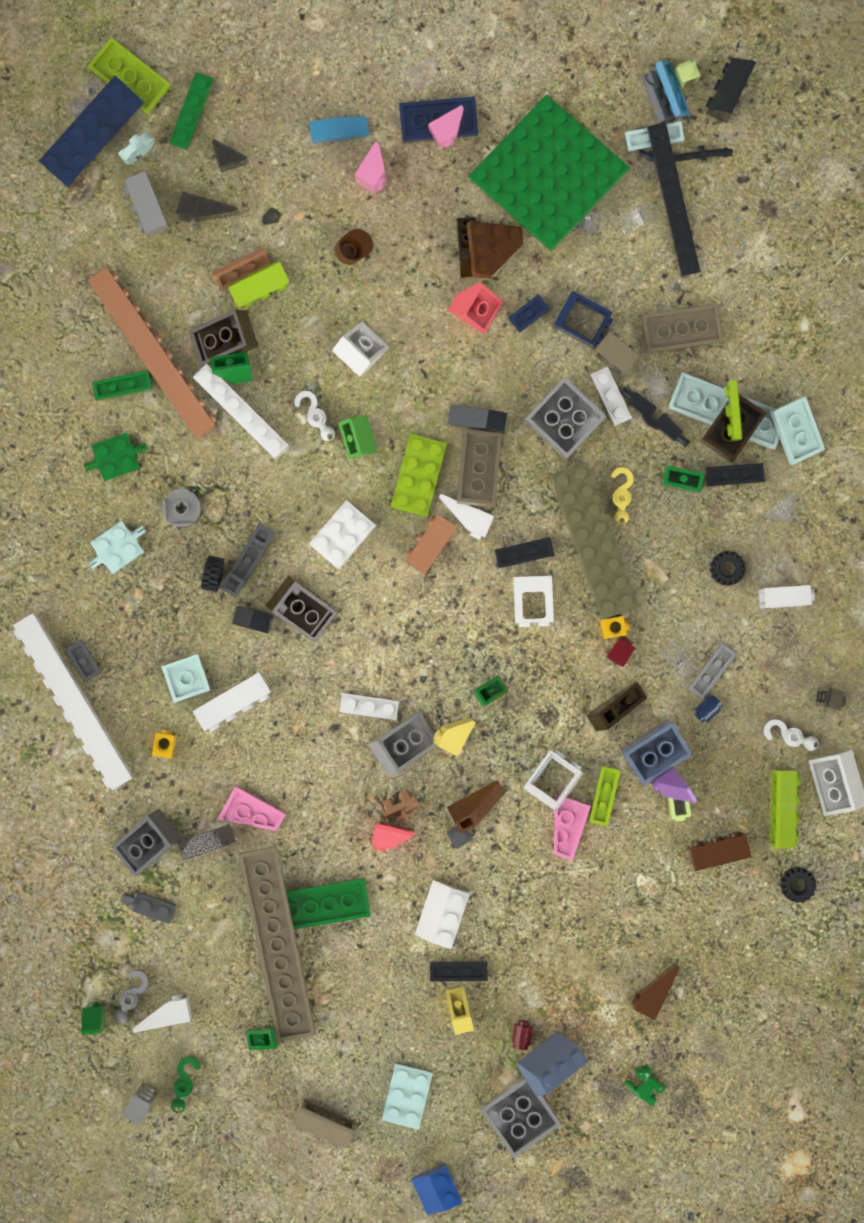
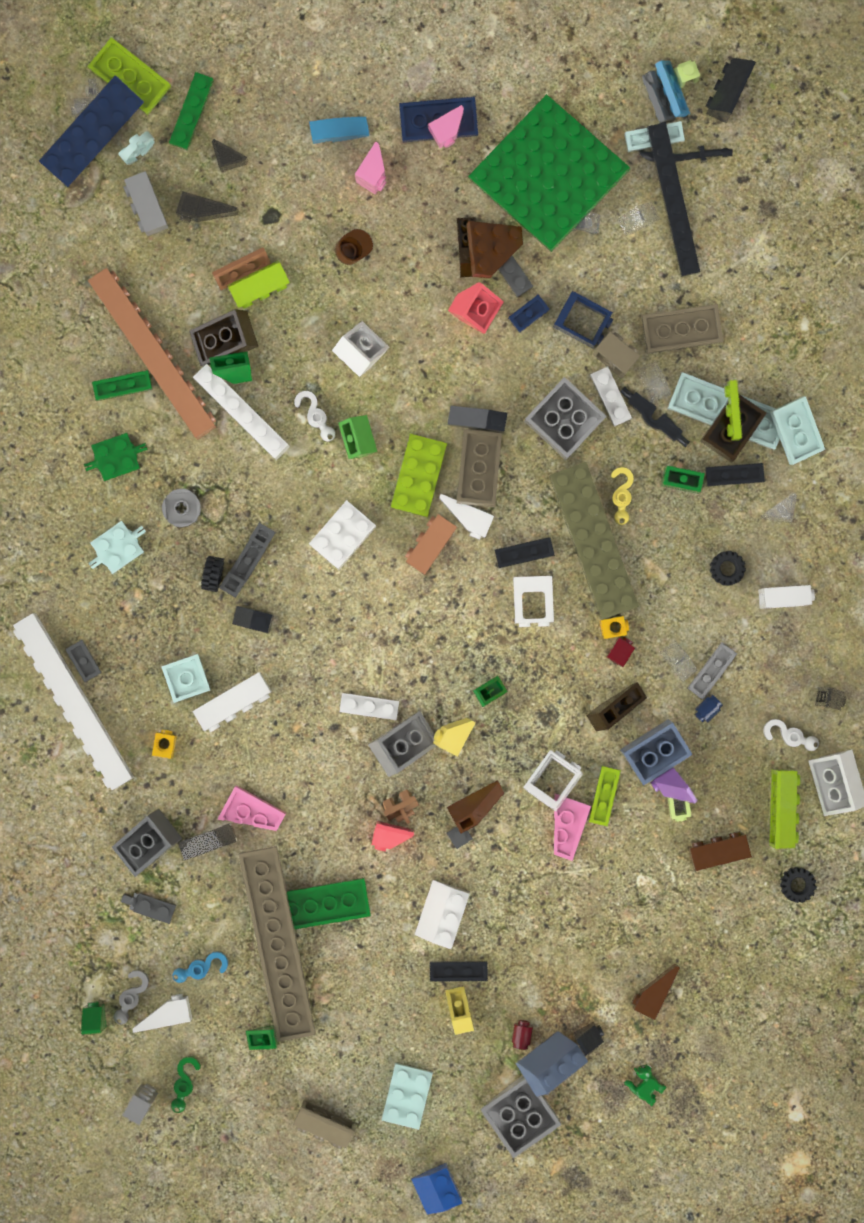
dark brown slope [265,575,338,643] -> none
none -> dark azure piece [172,951,228,983]
none -> dark grey hinge [498,256,533,298]
none -> black slope [573,1022,605,1056]

